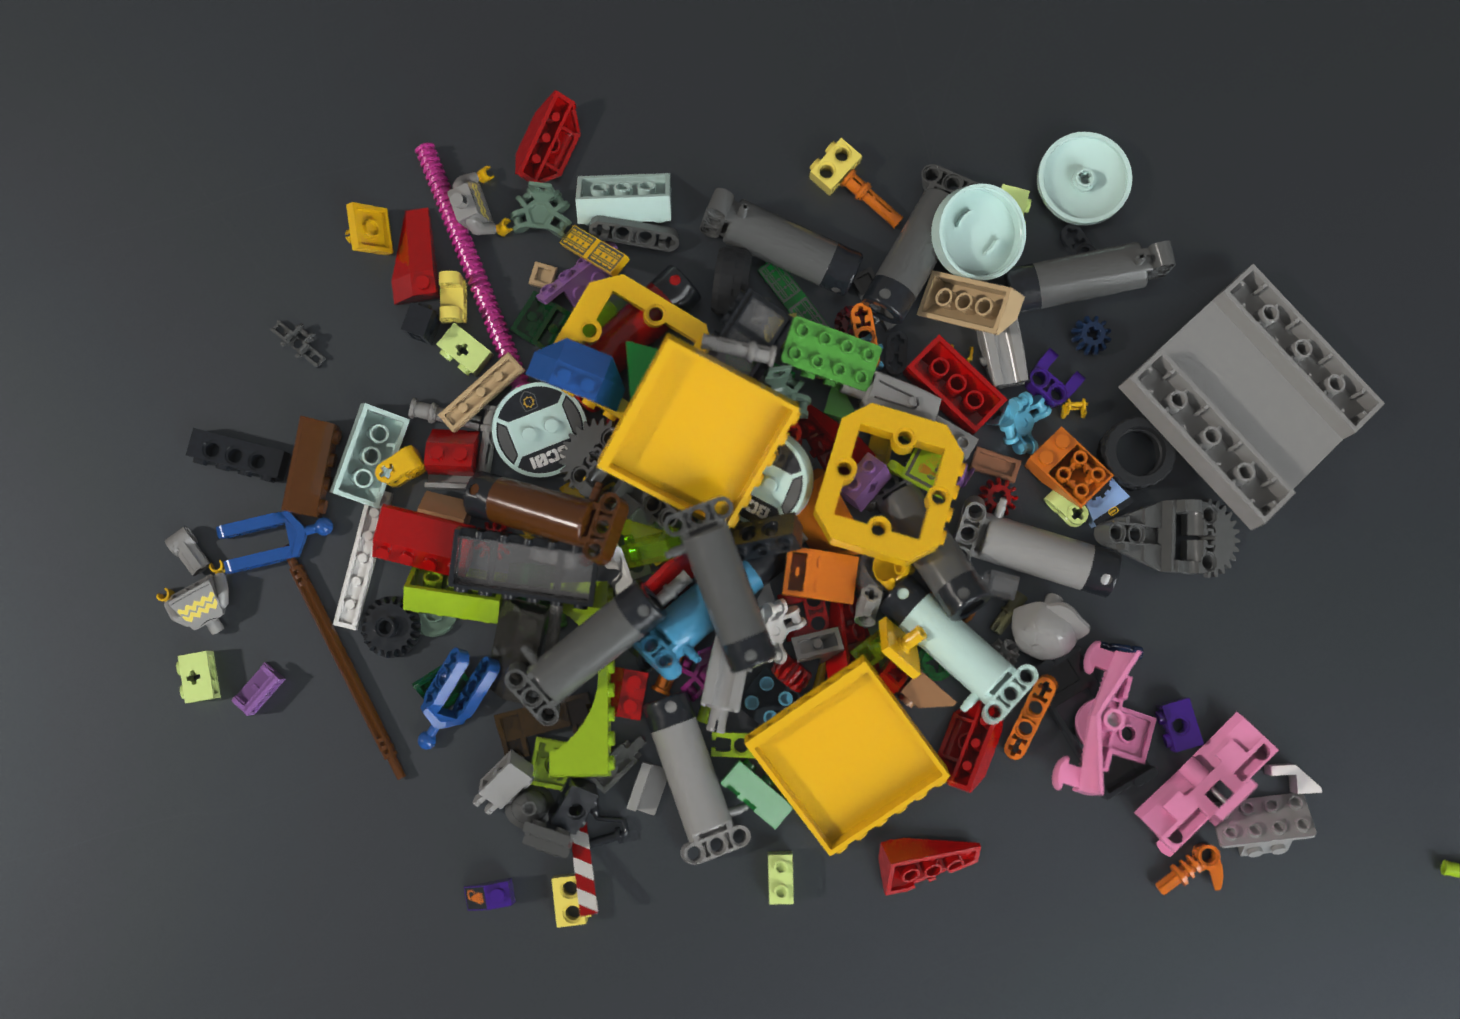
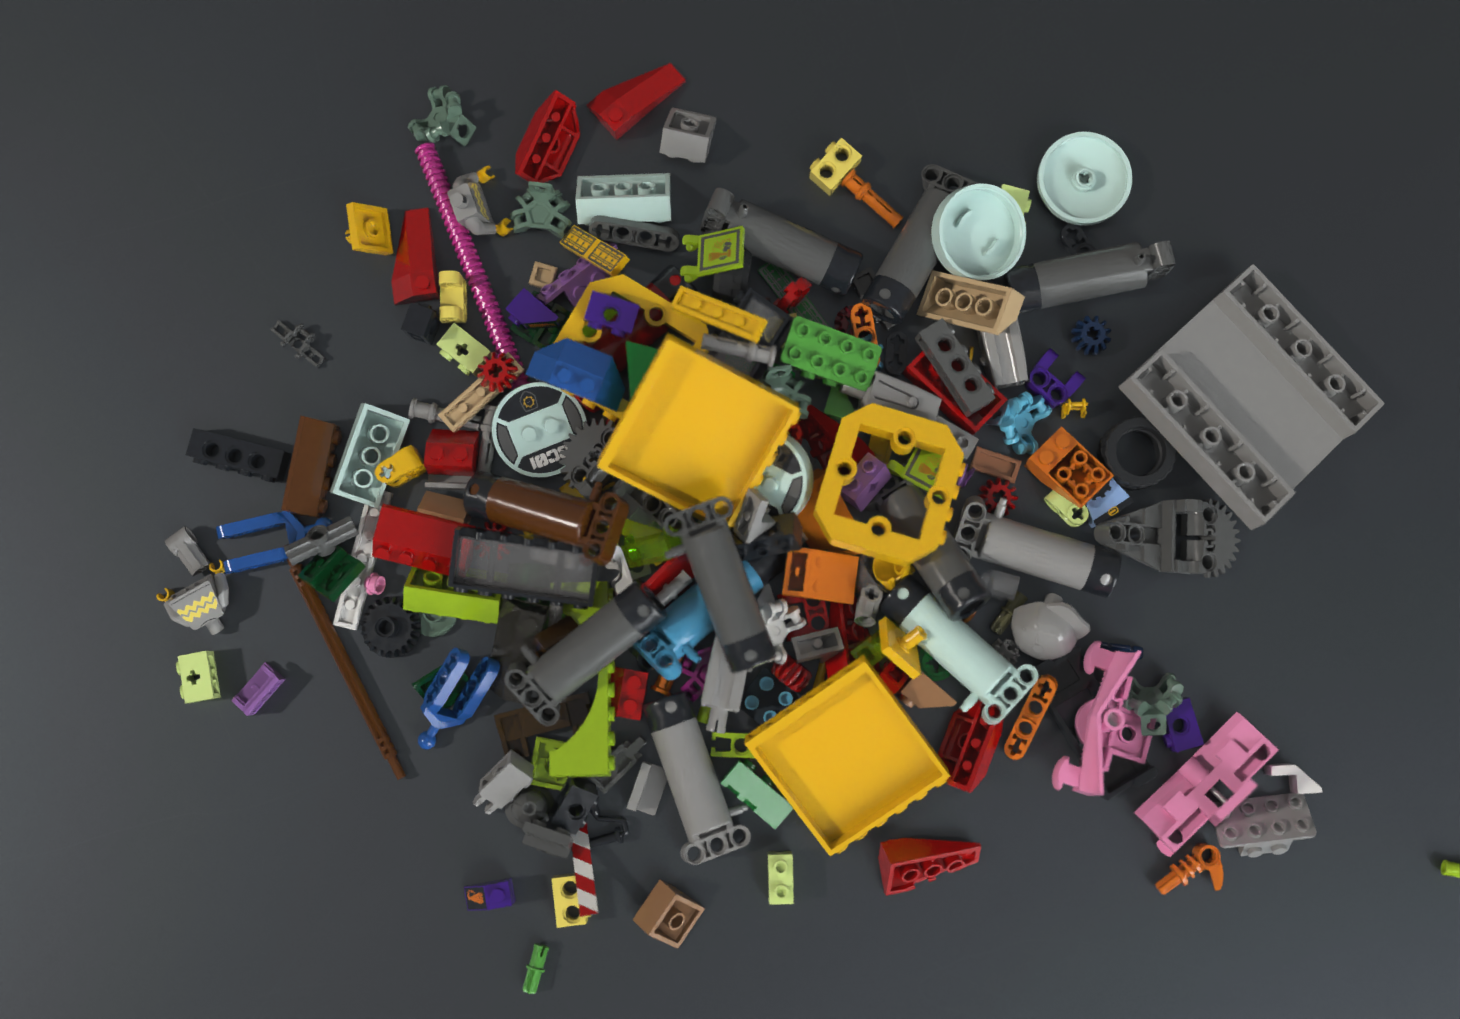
none -> dark grey piece [283,516,359,565]
none -> dark green slope [297,545,366,603]
none -> bright pink plate [364,572,386,595]
none -> sand green piece [408,85,476,146]
none -> red gear [477,352,518,393]
none -> dark purple slope [505,288,563,329]
none -> bright green axle [522,943,549,994]
none -> dark brown slope [534,616,579,658]
none -> dark purple brick [584,290,640,338]
none -> red wedge [586,63,686,140]
none -> medium nougat slope [633,880,705,949]
none -> light grey slope [659,107,717,163]
none -> yellow tile [670,285,768,343]
none -> lime flag [680,226,745,283]
none -> light grey slope [733,488,776,543]
none -> red plate [773,276,812,314]
none -> dark grey brick [915,318,995,418]
none -> sand green piece [1123,673,1184,736]

